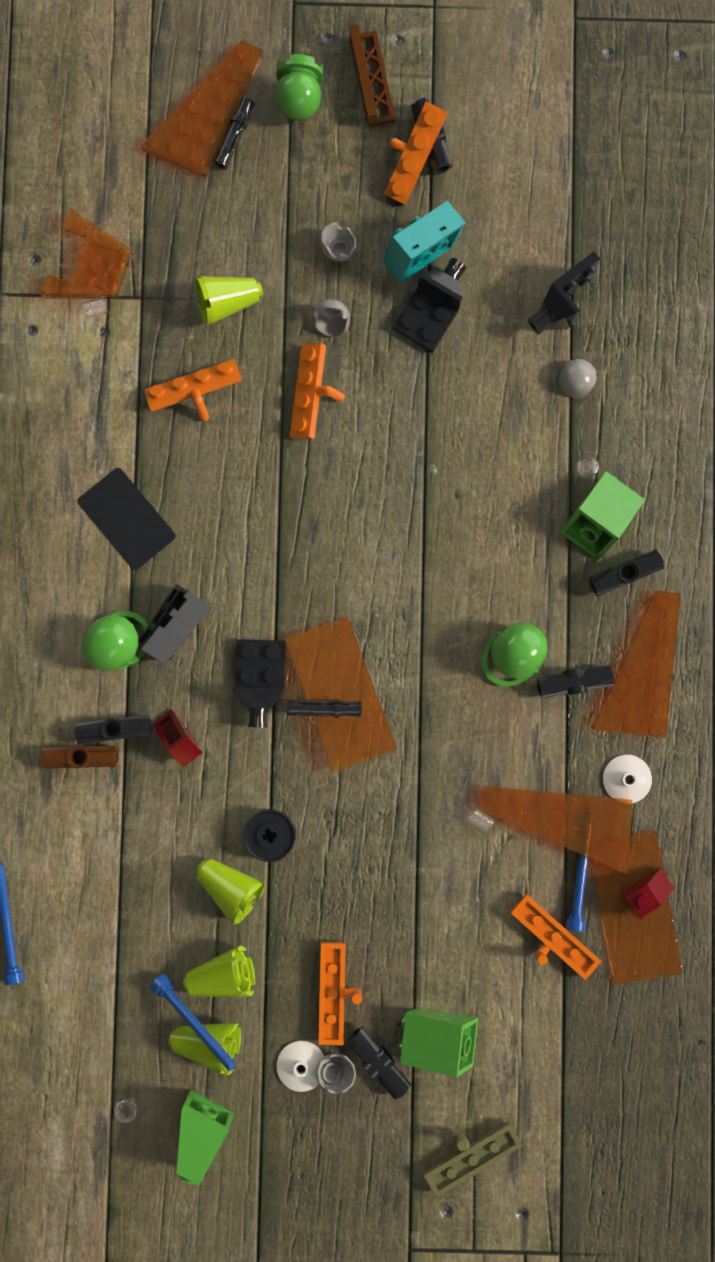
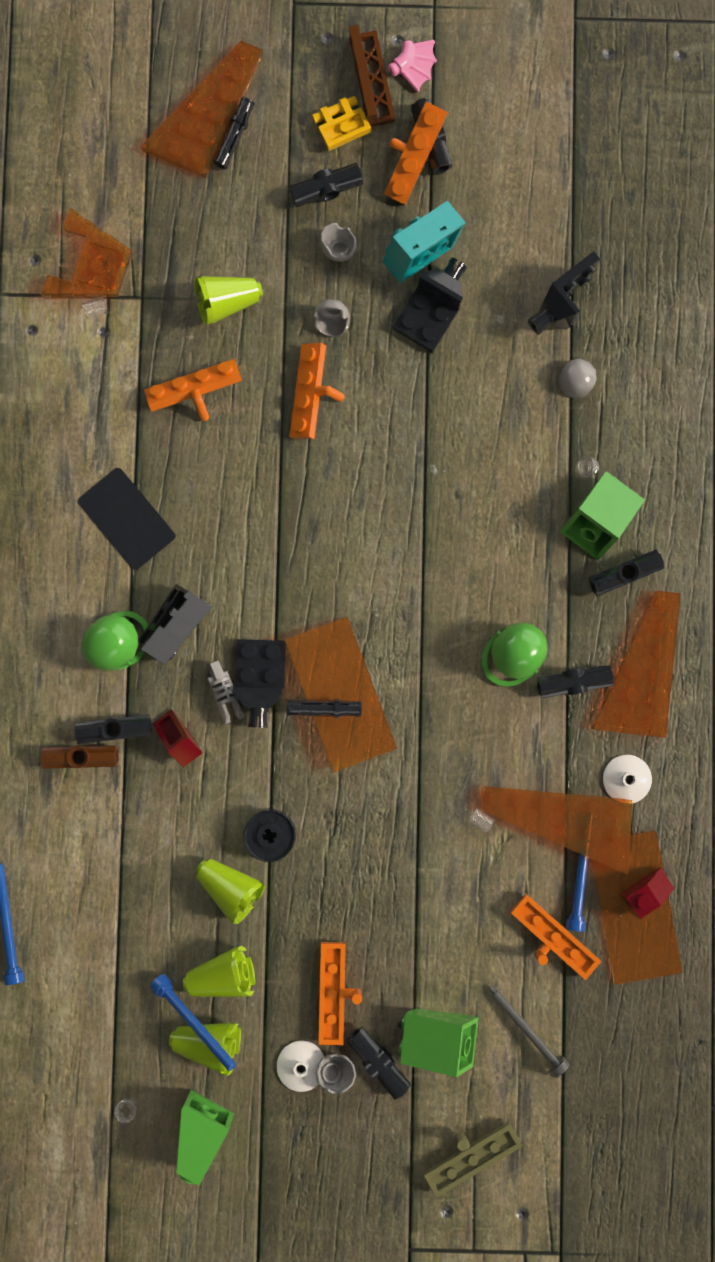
bright green tile [275,54,323,121] -> none
none -> light grey hinge [207,661,245,725]
none -> black piece [289,163,363,208]
none -> yellow plate [312,96,371,151]
none -> bright pink arm [388,40,437,92]
none -> dark grey piece [488,985,570,1078]

